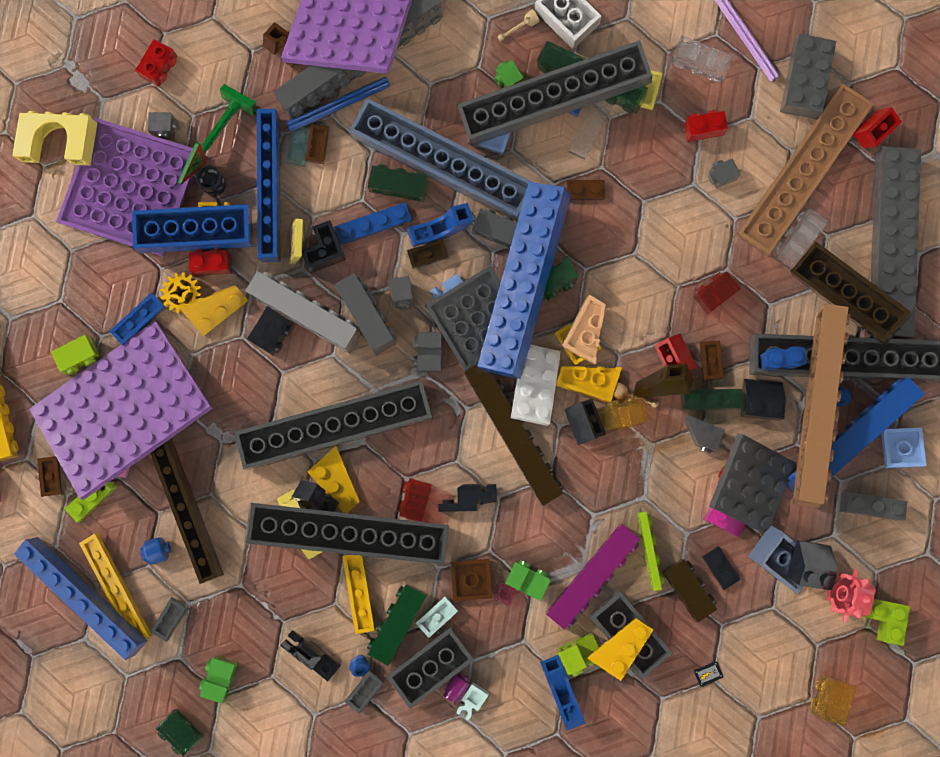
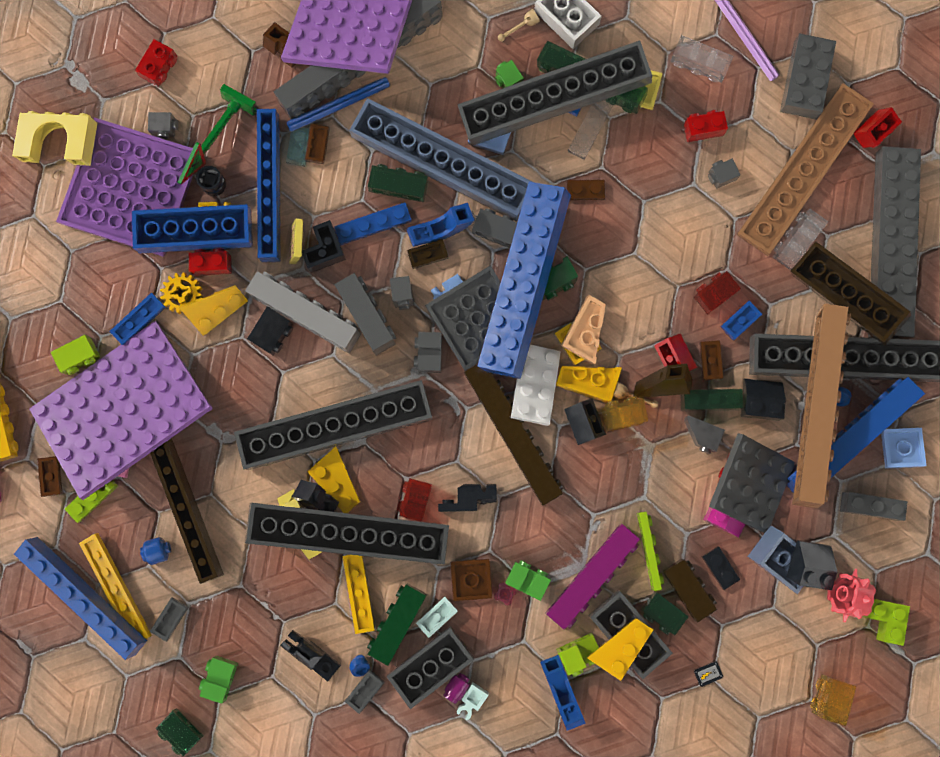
blue brick [760,347,807,371] -> none
none -> clear green brick [641,591,689,636]
none -> blue plate [721,300,762,341]

